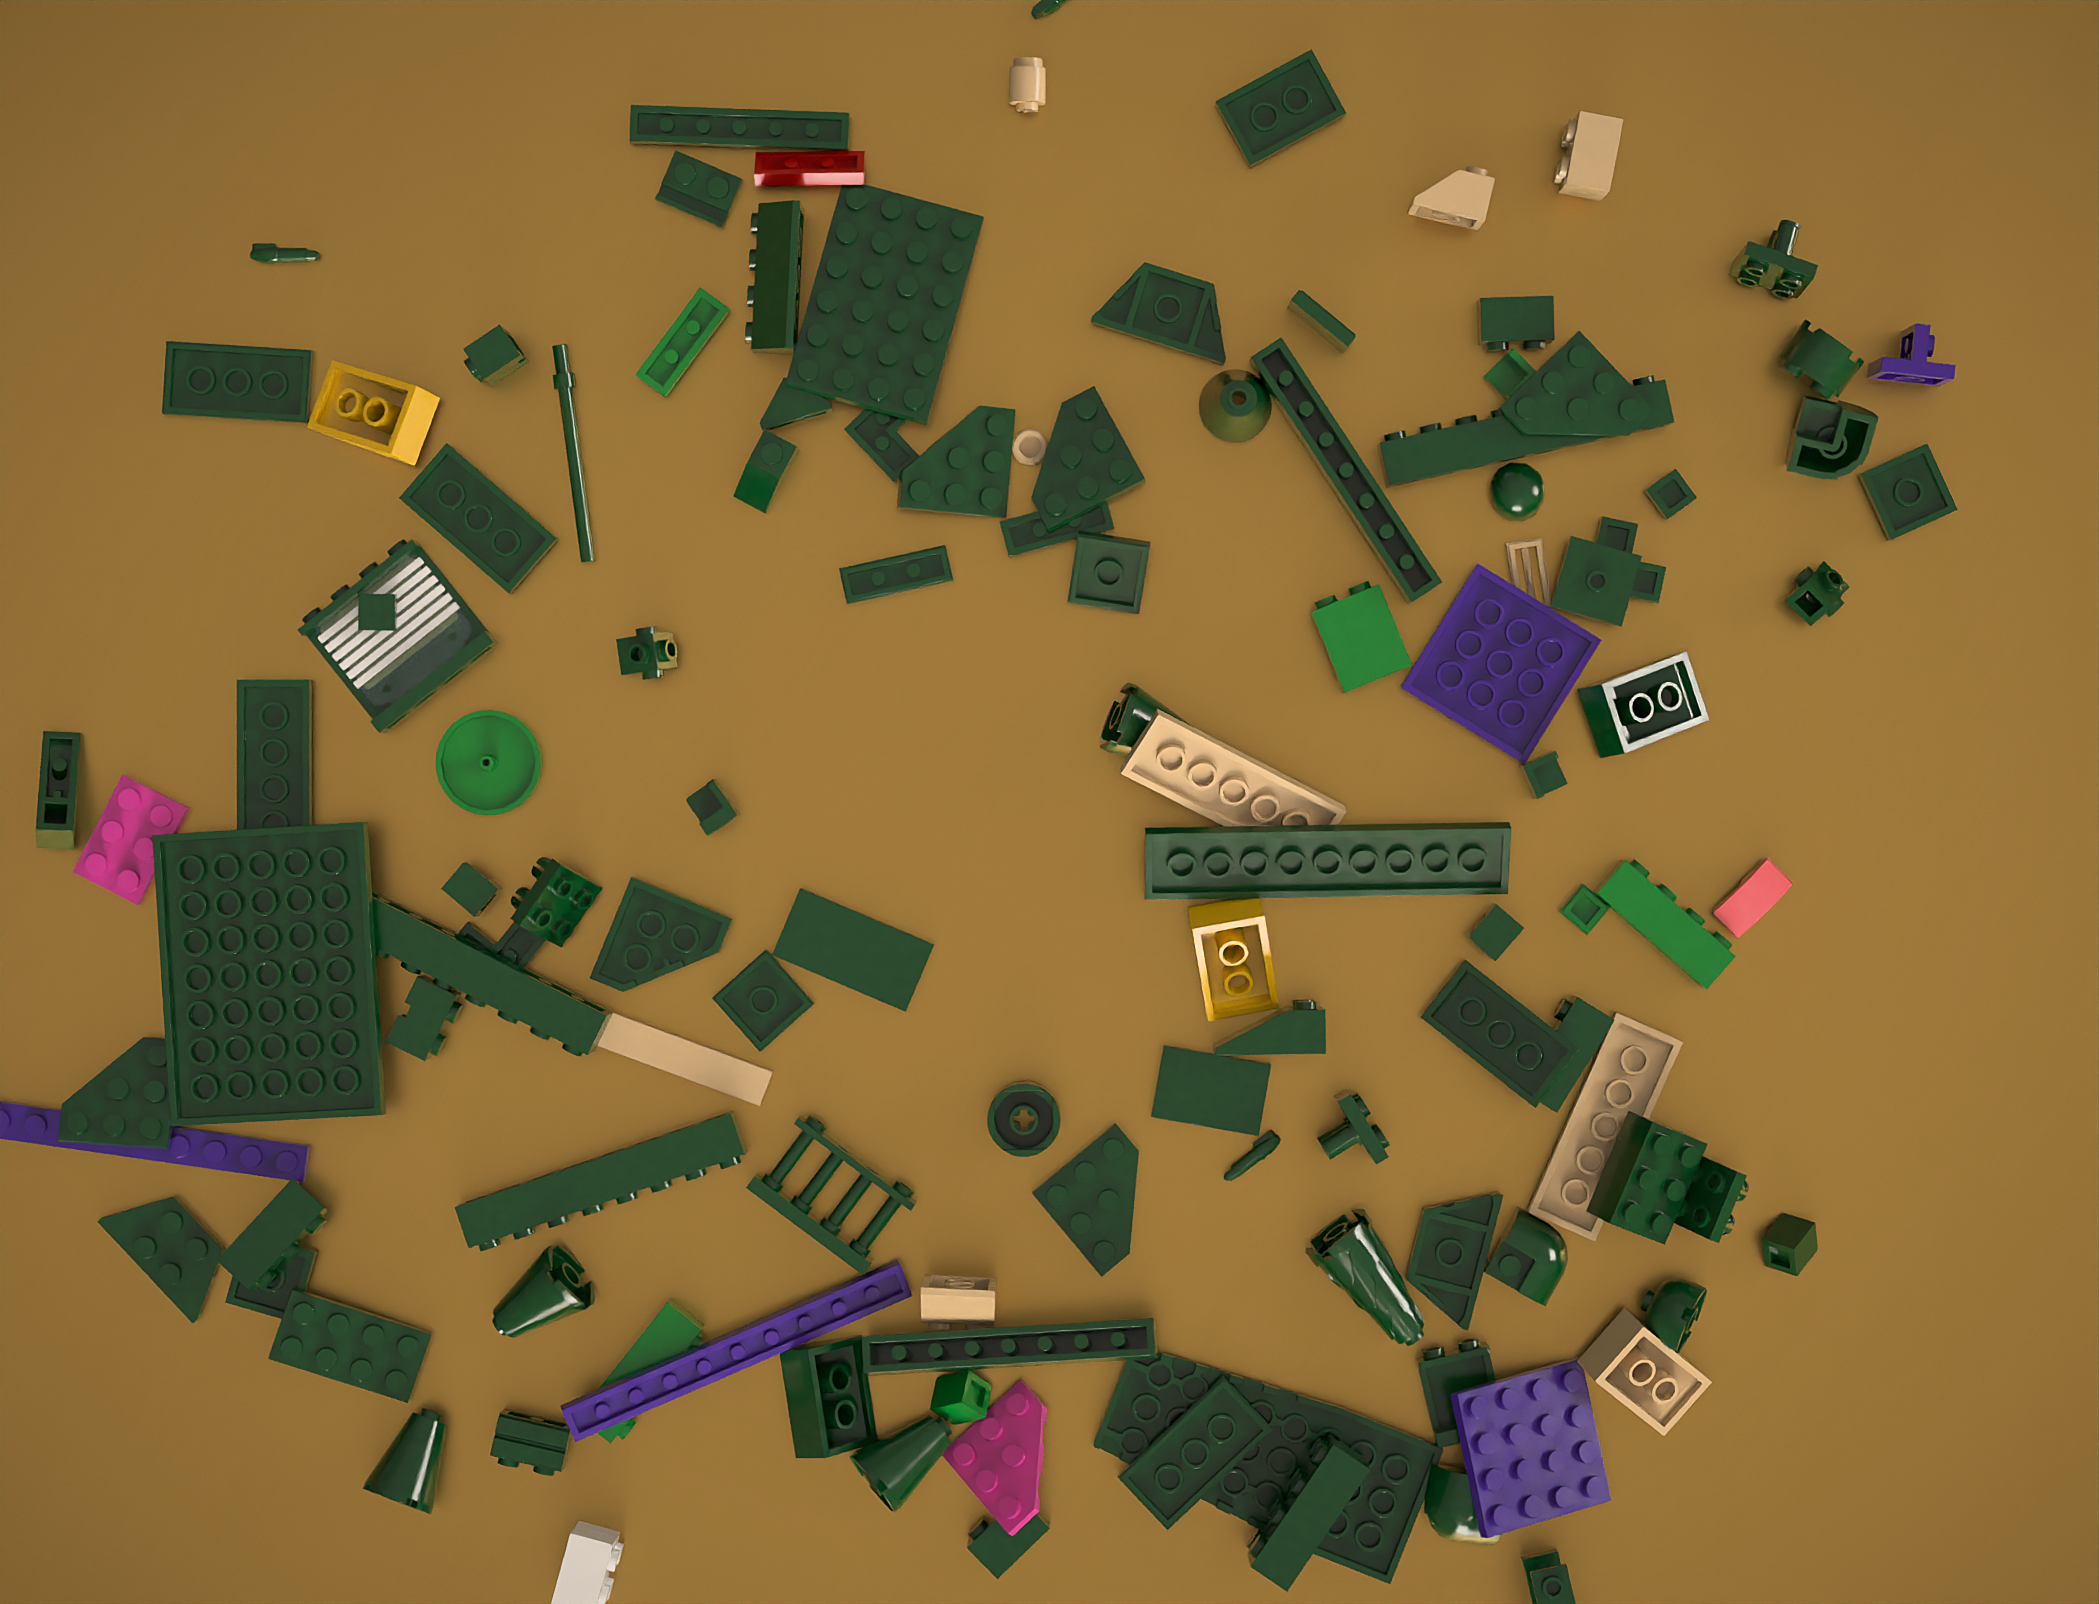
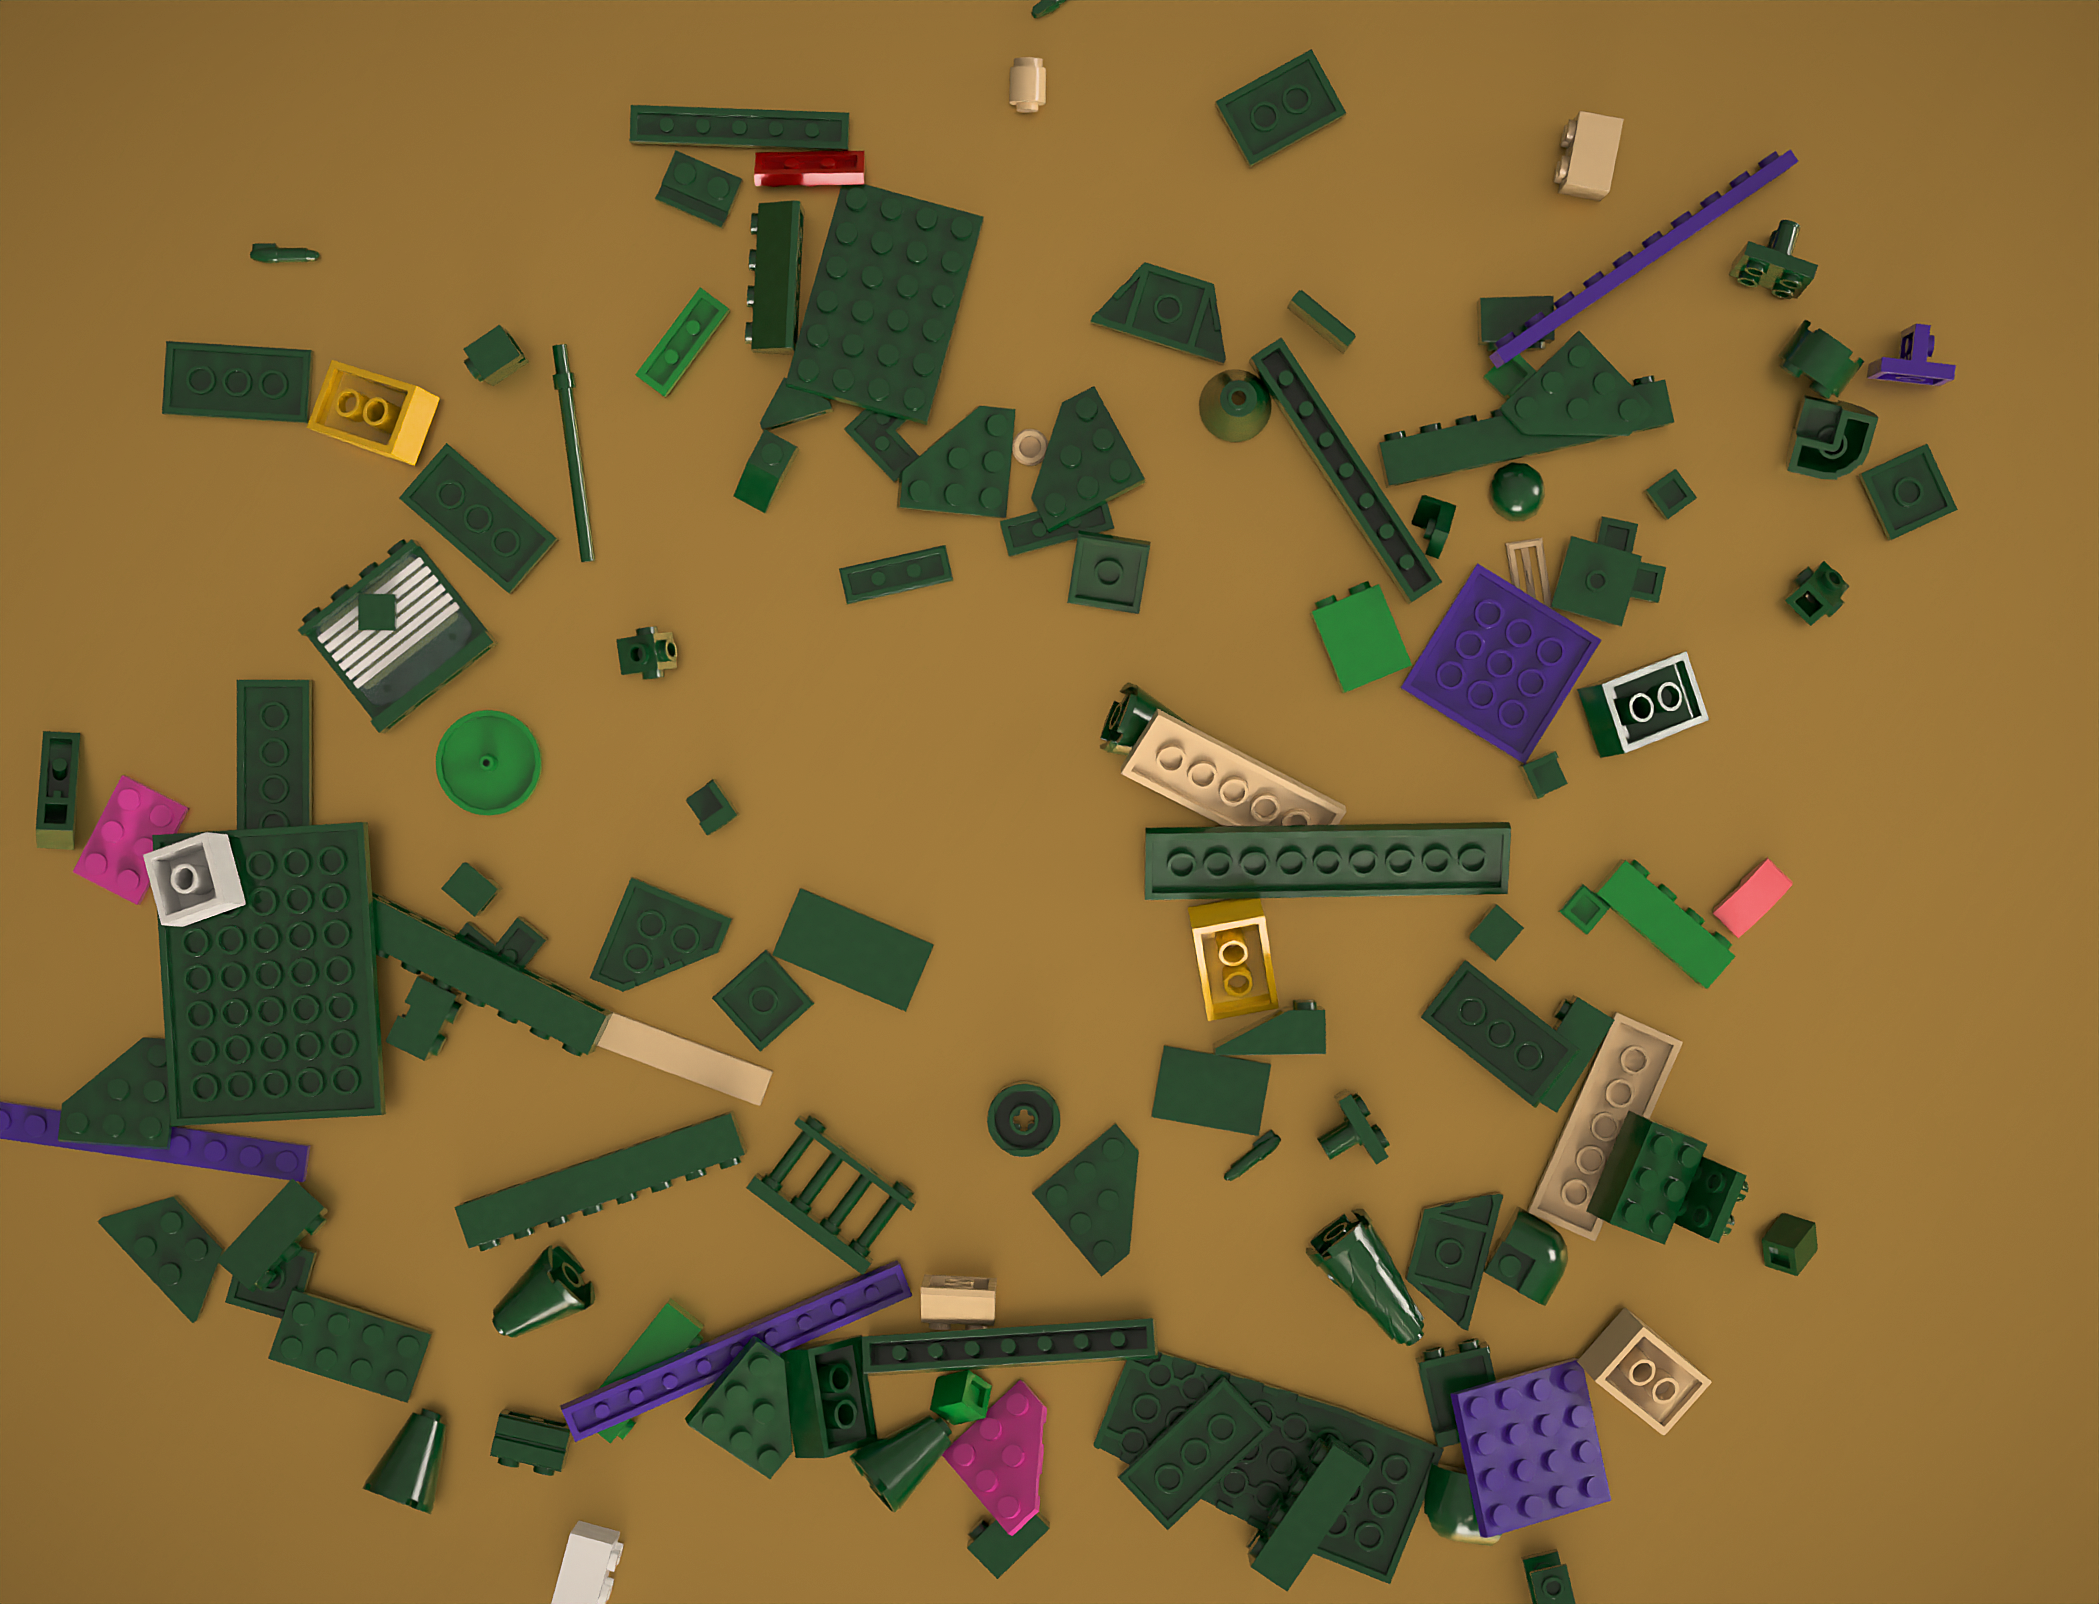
dark green plate [510,857,602,947] -> none
tan slope [1407,166,1495,230] -> none
dark green cylinder [1641,1279,1707,1354] -> none
none -> white brick [143,832,246,927]
none -> dark green plate [685,1336,793,1479]
none -> dark green bracket [1412,495,1456,559]
none -> dark purple plate [1489,149,1798,369]

